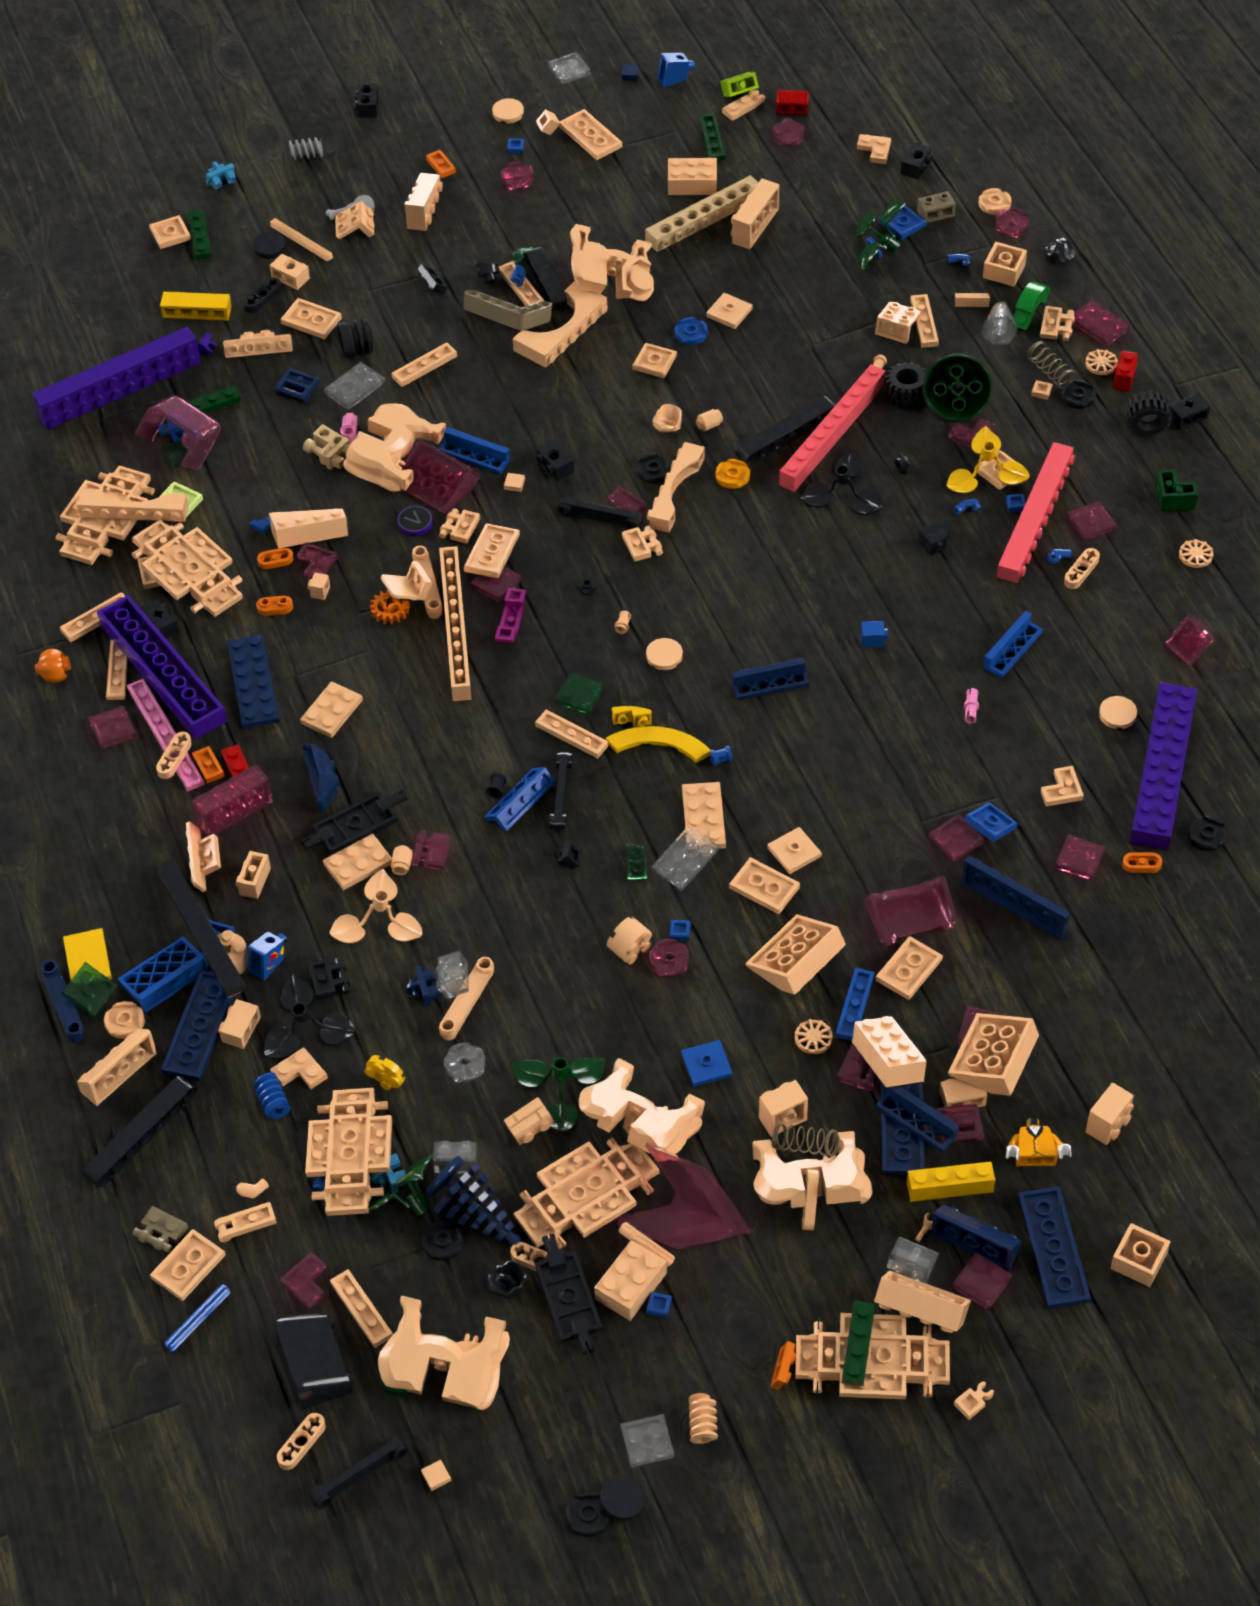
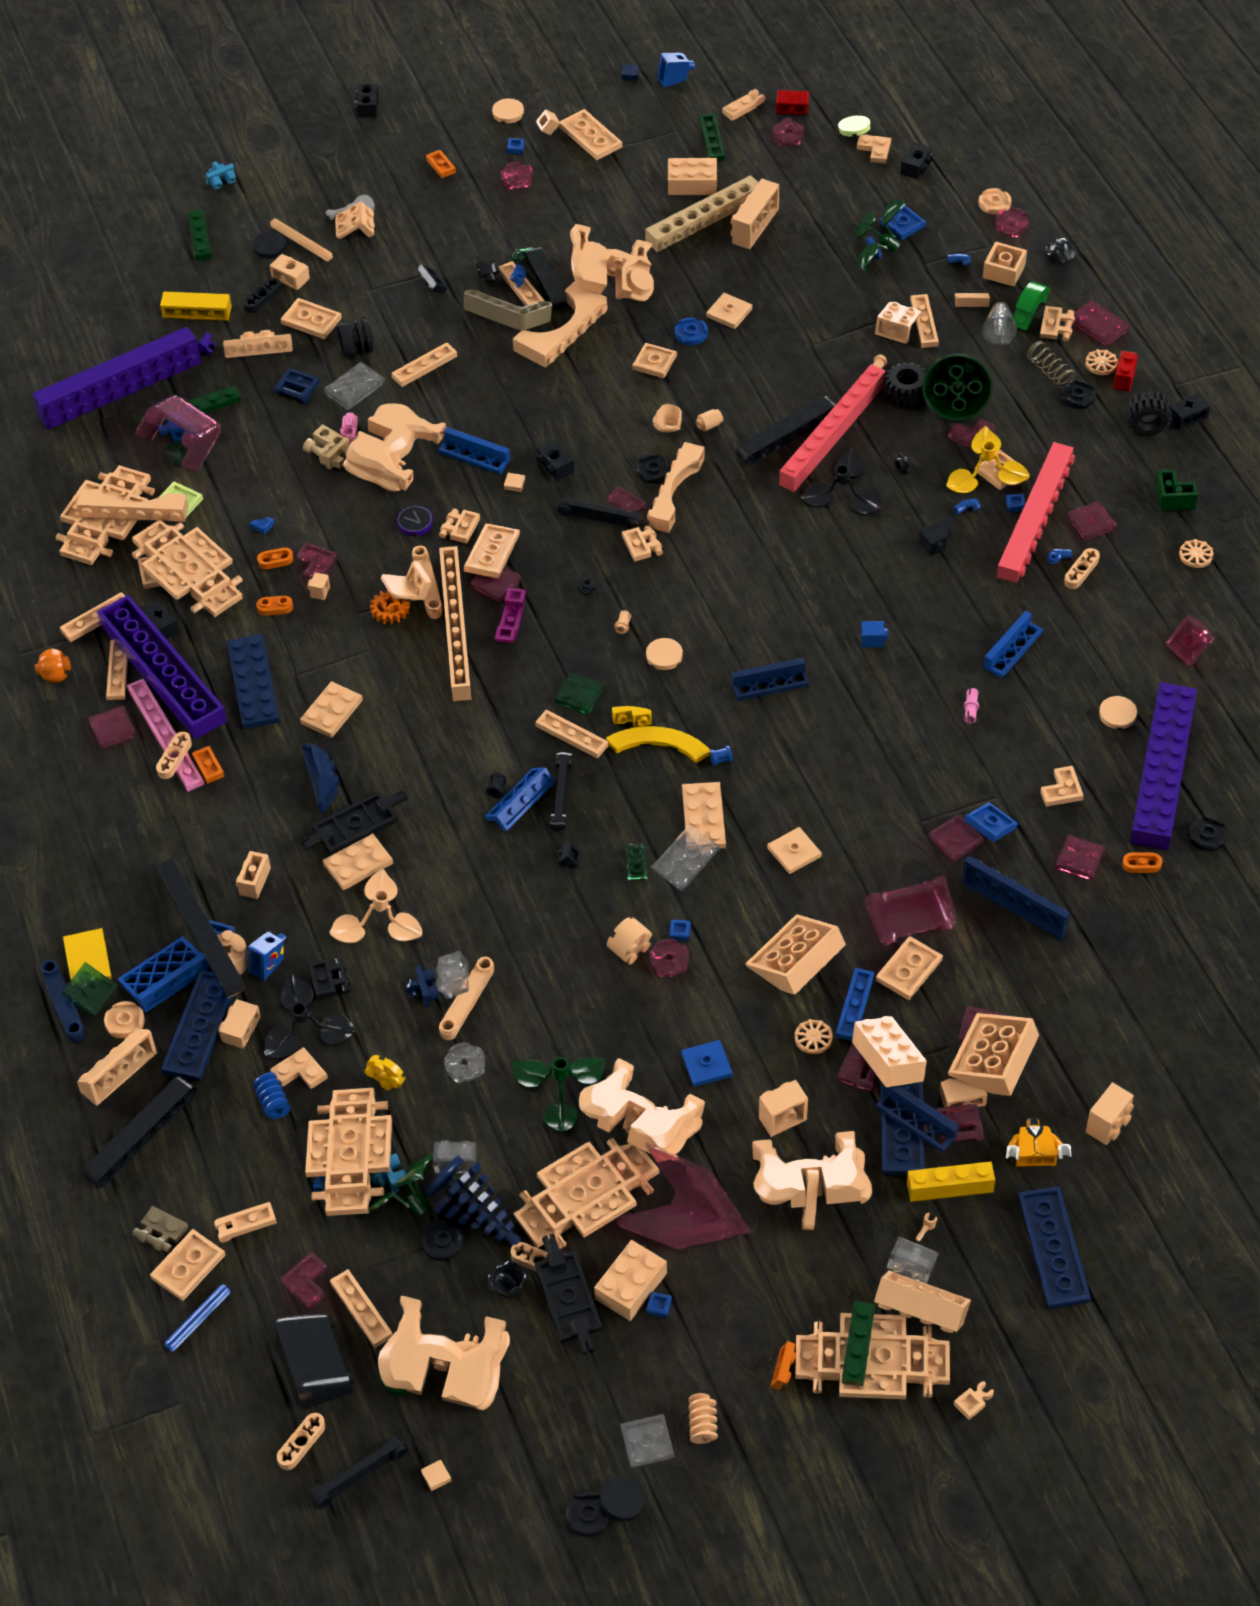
light nougat plate [149,215,191,249] -> none
light nougat bracket [186,821,221,892] -> none
clear pink brick [191,764,273,837] -> none
red plate [221,744,252,782] -> none
light nougat arm [236,1179,269,1198] -> none
light nougat wedge [269,509,348,548] -> none
light grey piece [289,137,323,161] -> none
light nougat brick [391,845,413,875] -> none
clear pink slope [401,438,480,515] -> none
light nougat wedge [405,173,443,231] -> none
clear pink plate [411,830,451,870] -> none
light nougat brick [504,1097,554,1145] -> none
clear plate [548,52,590,85] -> none
light nougat axle [619,1222,675,1267] -> none
light orange tile [715,459,750,489] -> none
lime brick [720,72,759,97] -> none
light nougat plate [729,857,800,914] -> none
dark tan piece [772,1123,840,1157] -> none
dark tan brick [917,191,956,223] -> none
dark blue slope [931,1205,1021,1271] -> none
clear pink plate [952,1253,1012,1310] -> none
light nougat tile [1031,380,1053,400] -> none
light nougat brick [1110,1223,1170,1287] -> none
none -> yellowish green tile [838,116,870,137]

